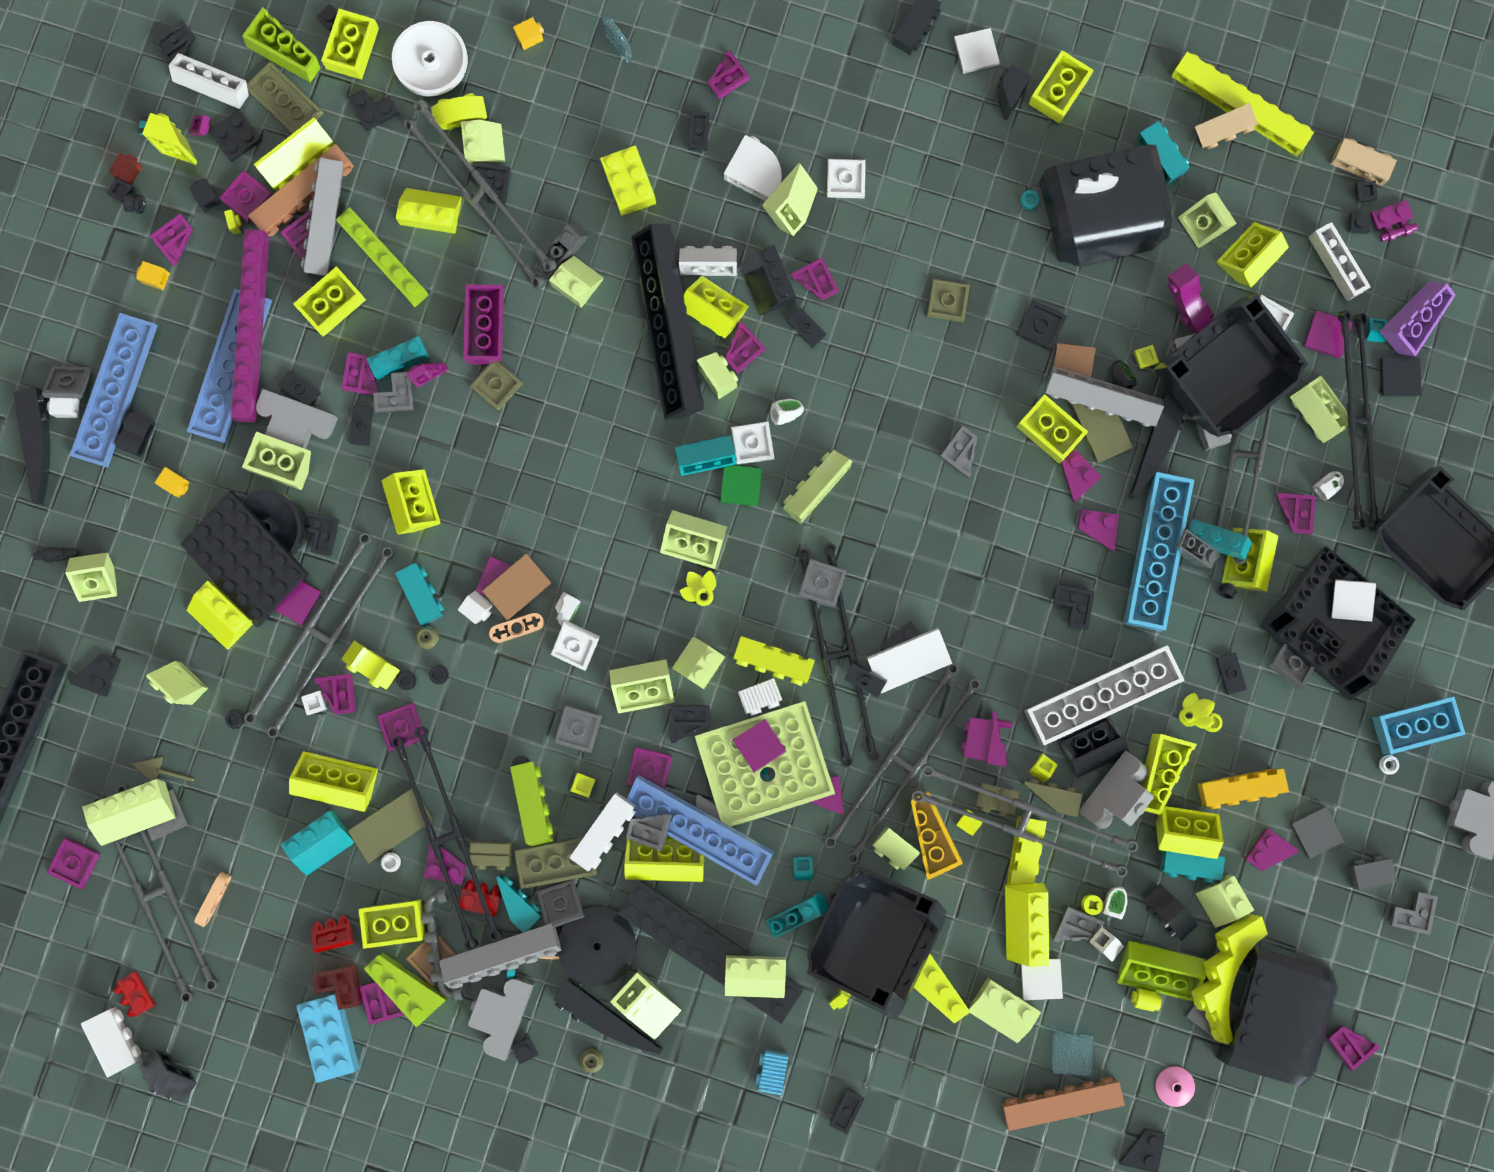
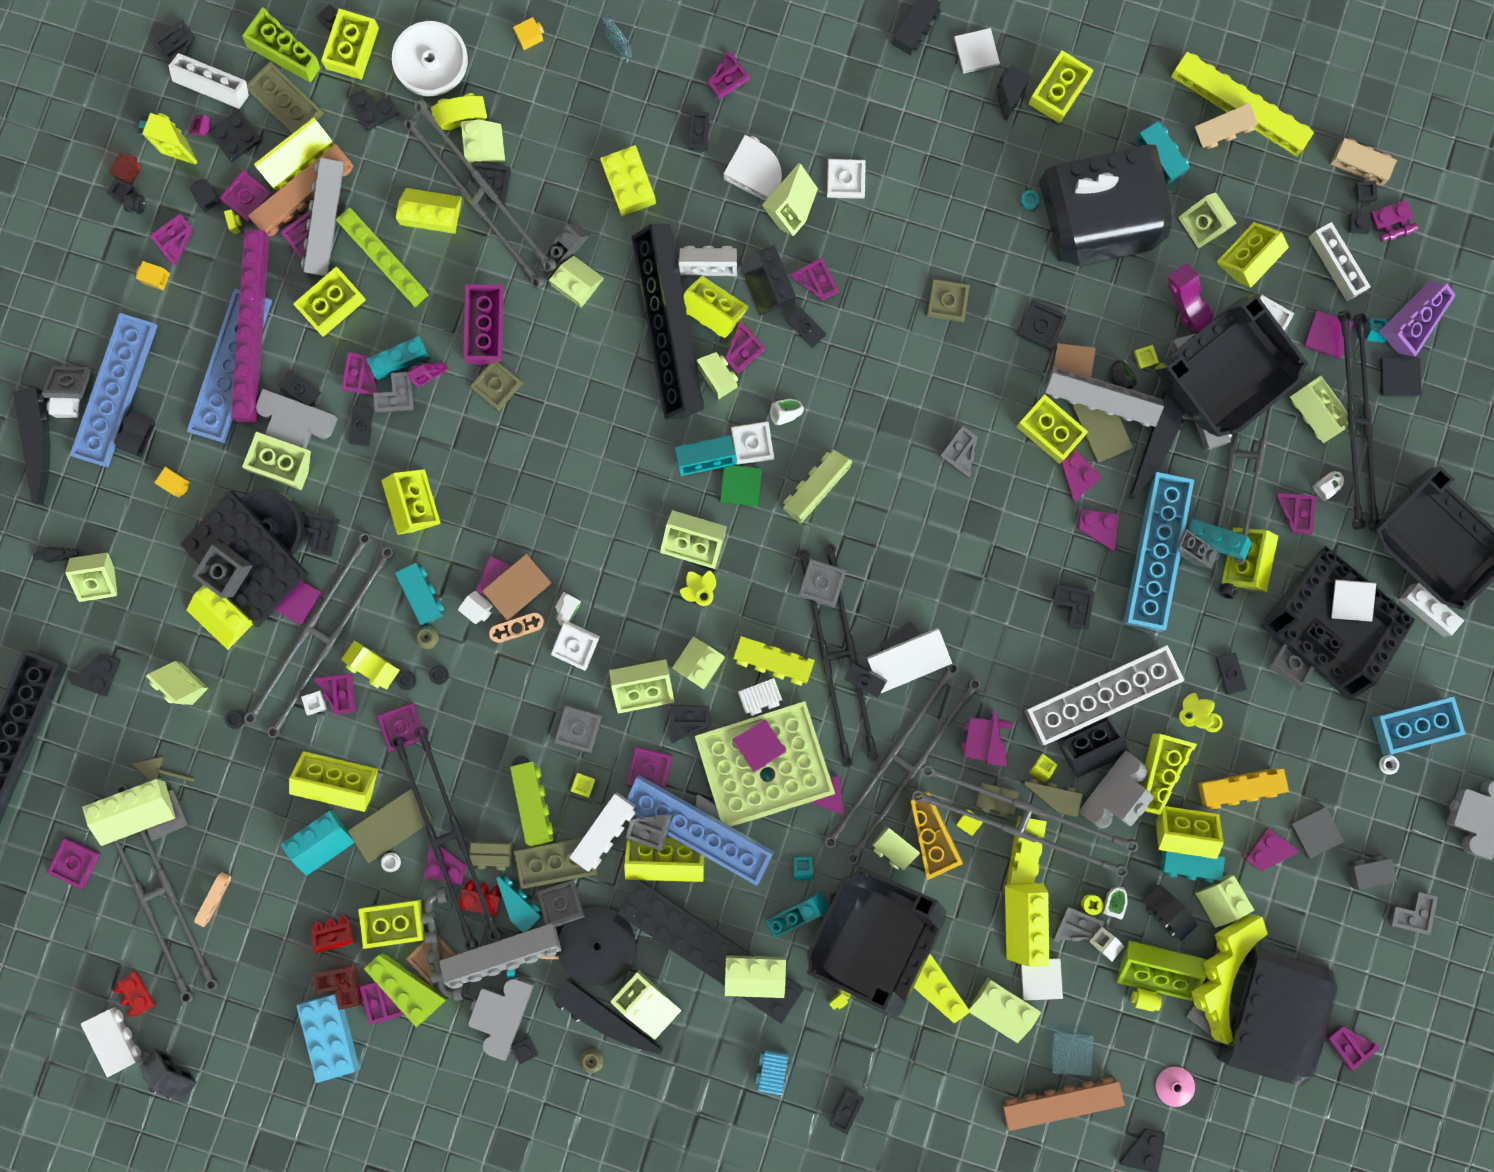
none -> dark grey brick [192,543,253,599]
none -> white brick [1398,583,1464,637]

